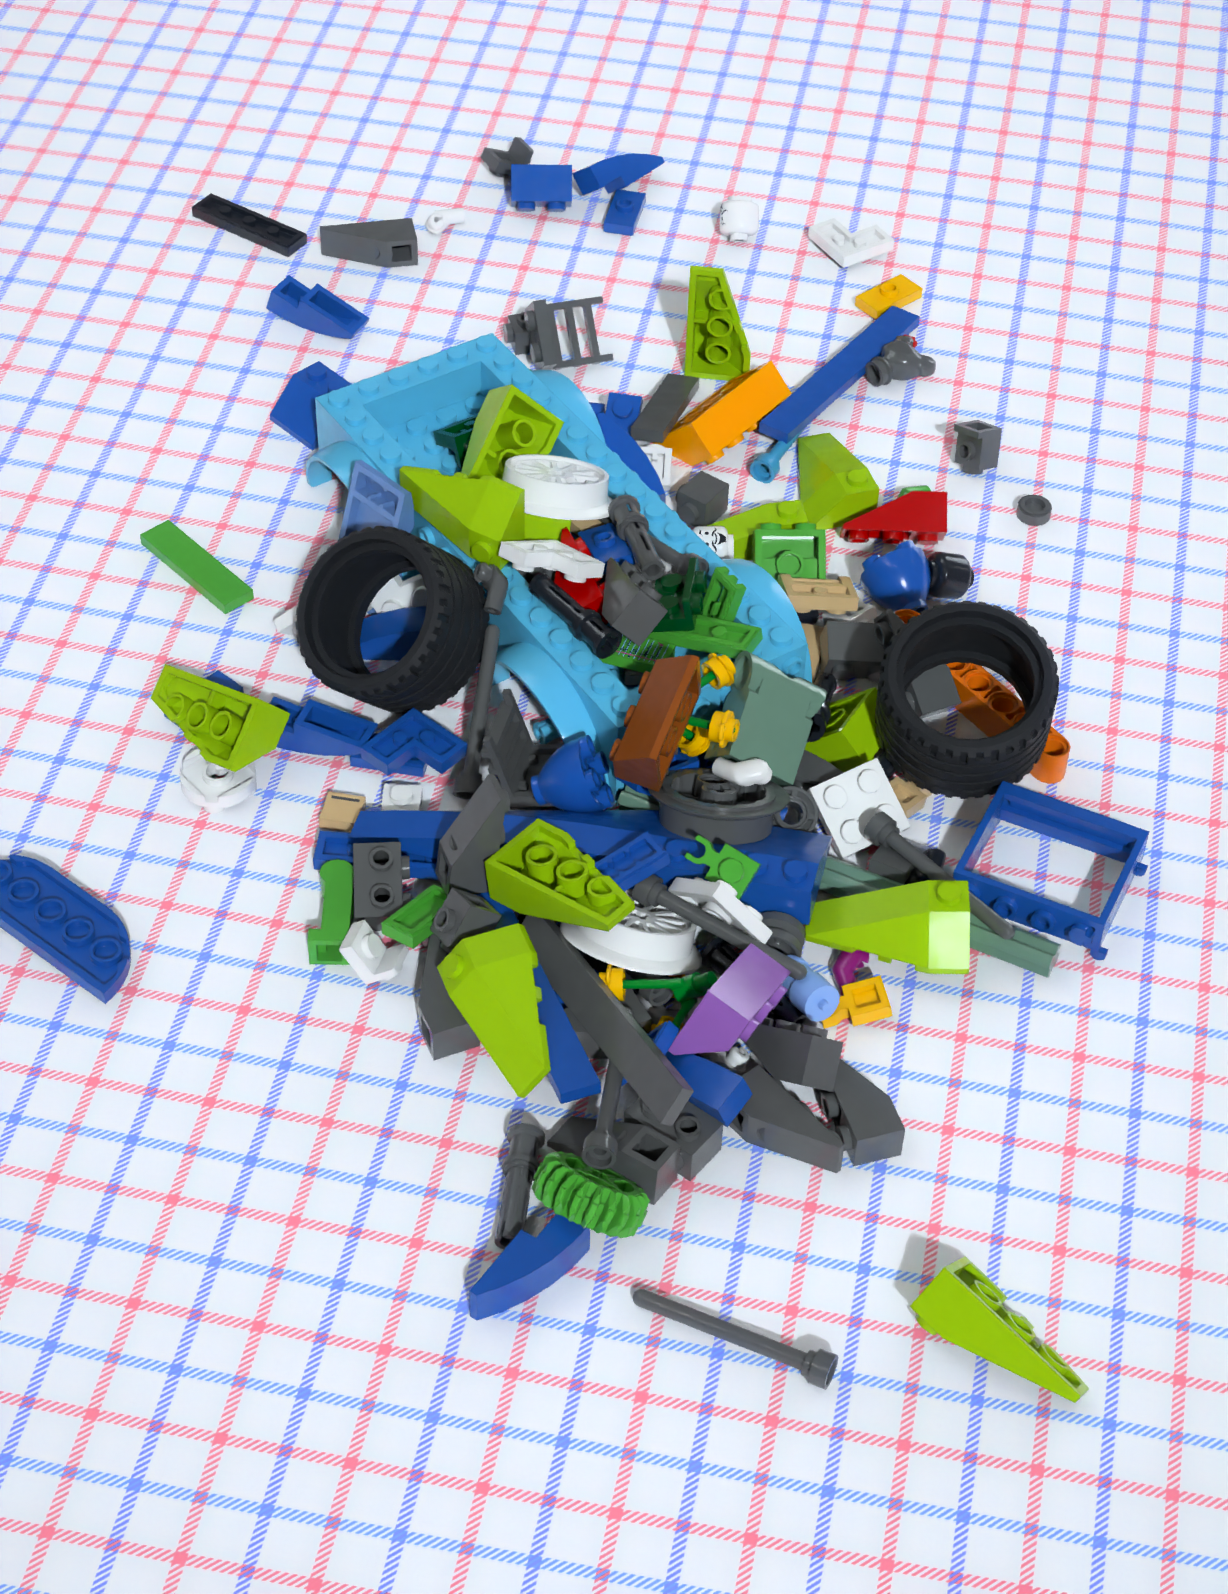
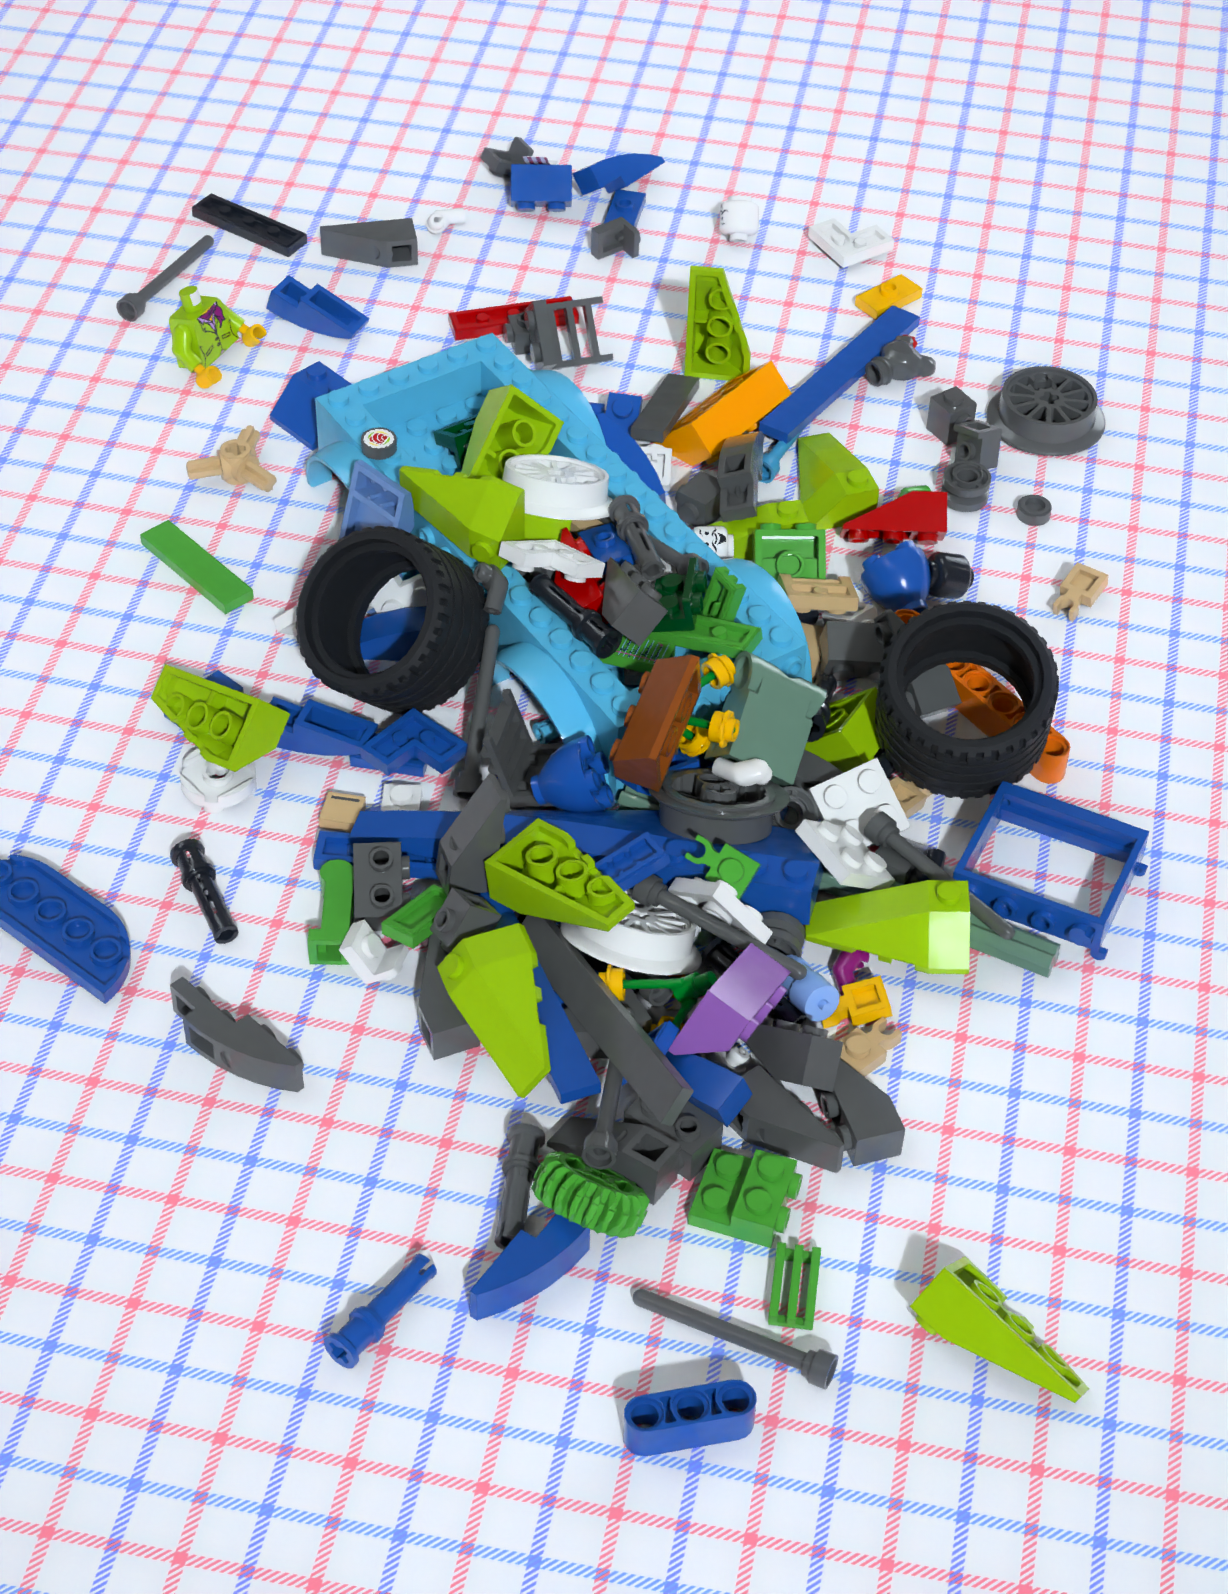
none -> dark grey piece [116,235,214,322]
none -> lime torso [169,286,267,389]
none -> black pin [170,839,239,944]
none -> dark grey slope [170,976,304,1092]
none -> tan bush [186,425,277,492]
none -> blue pin [324,1254,437,1369]
none -> tile [361,427,397,460]
none -> red tile [448,296,579,341]
none -> sticker [523,156,558,165]
none -> dark grey bracket [591,217,641,260]
none -> blue beam [623,1380,757,1456]
none -> bright green plate [688,1148,803,1248]
none -> dark grey slope [717,431,764,523]
none -> bright green tile [768,1242,821,1330]
none -> white plate [795,819,895,890]
none -> tan plate [839,1017,902,1077]
none -> dark grey brick [926,386,977,446]
none -> dark grey wheel [941,461,991,512]
none -> dark grey piece [986,366,1105,456]
none -> tan plate [1053,562,1108,622]

